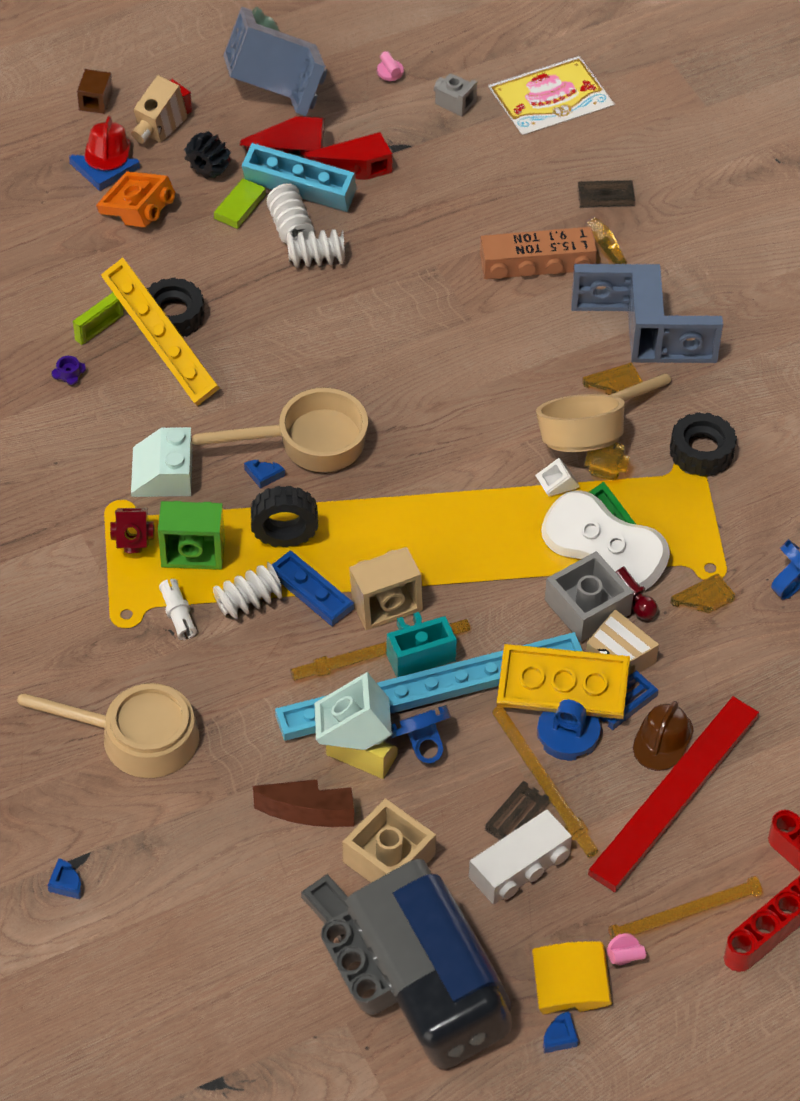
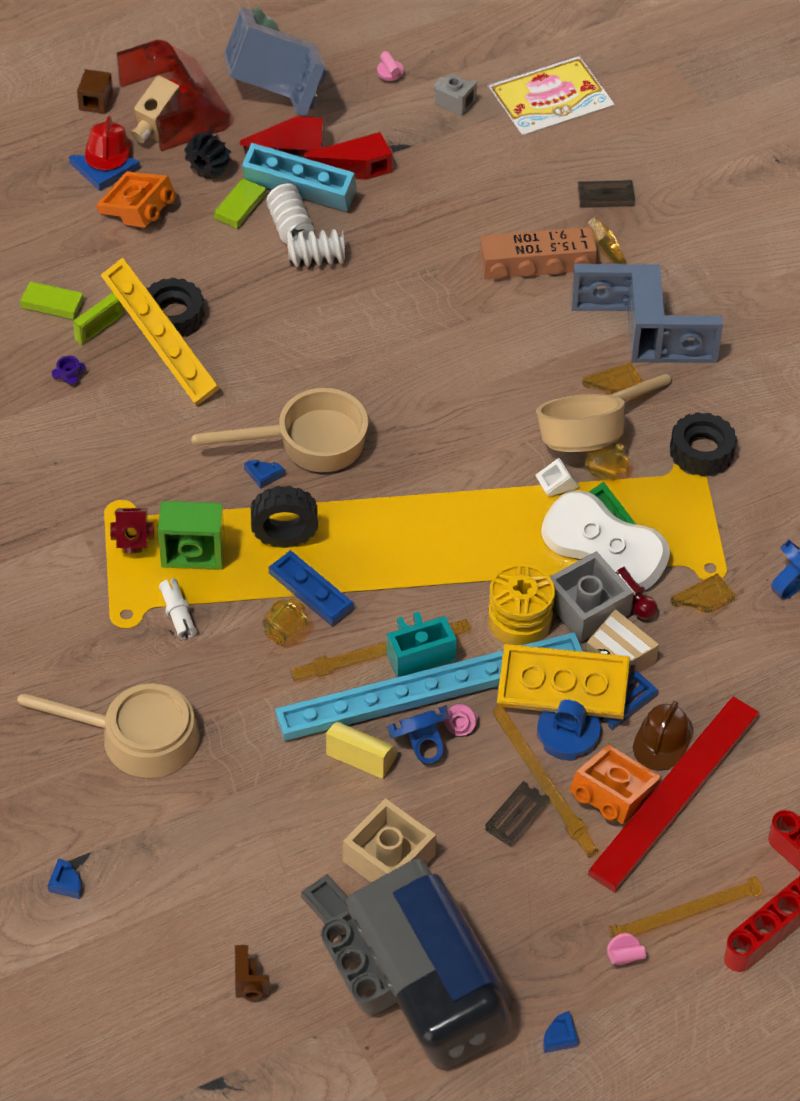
light aqua slope [131,427,193,497] -> none
white piece [213,562,282,620] -> none
copper slope [253,779,354,827] -> none
light aqua slope [315,672,392,750] -> none
tan brick [349,547,423,630] -> none
white brick [469,809,572,905] -> none
yellow slope [532,941,612,1015] -> none
none -> lime tile [20,281,84,320]
none -> clear red windscreen [116,39,231,152]
none -> reddish brown bracket [235,945,269,1000]
none -> clear yellow head [262,598,309,646]
none -> bright pink plate [444,704,478,736]
none -> yellow wheel [488,564,555,646]
none -> orange plate [569,744,661,824]

